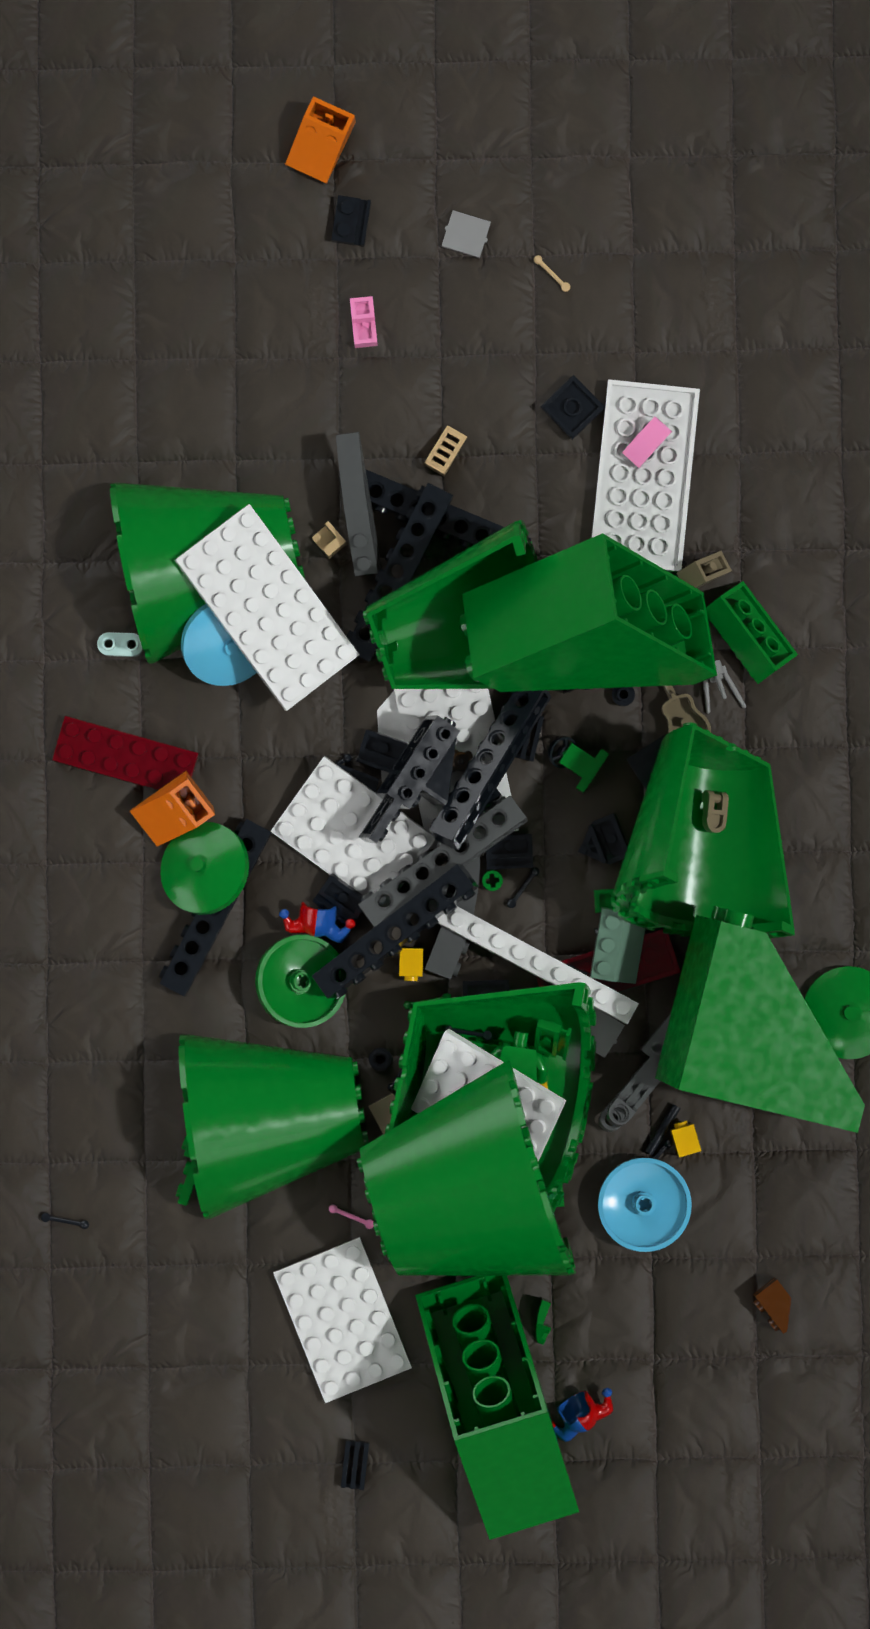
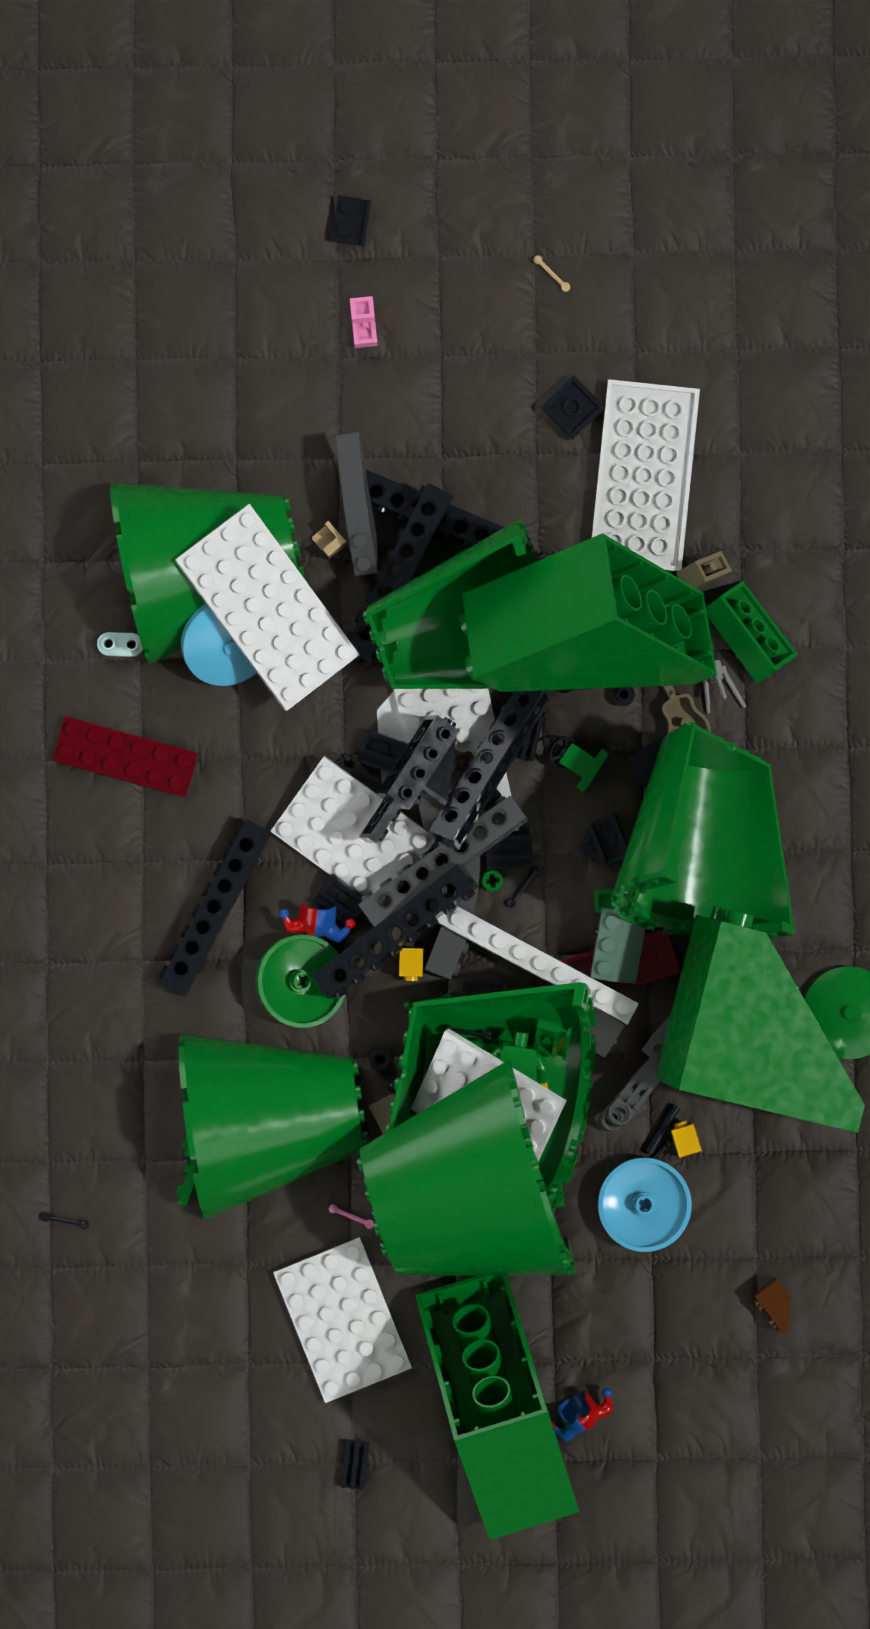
orange slope [130,771,215,847] -> none
green dish [160,822,249,915] -> none
orange slope [285,96,356,184] -> none
tan slope [424,425,467,476] -> none
light grey piece [441,210,491,259] -> none
green slope [536,1298,551,1345] -> none
bright pink slope [622,416,672,468] -> none
dark tan plate [702,790,729,833] -> none

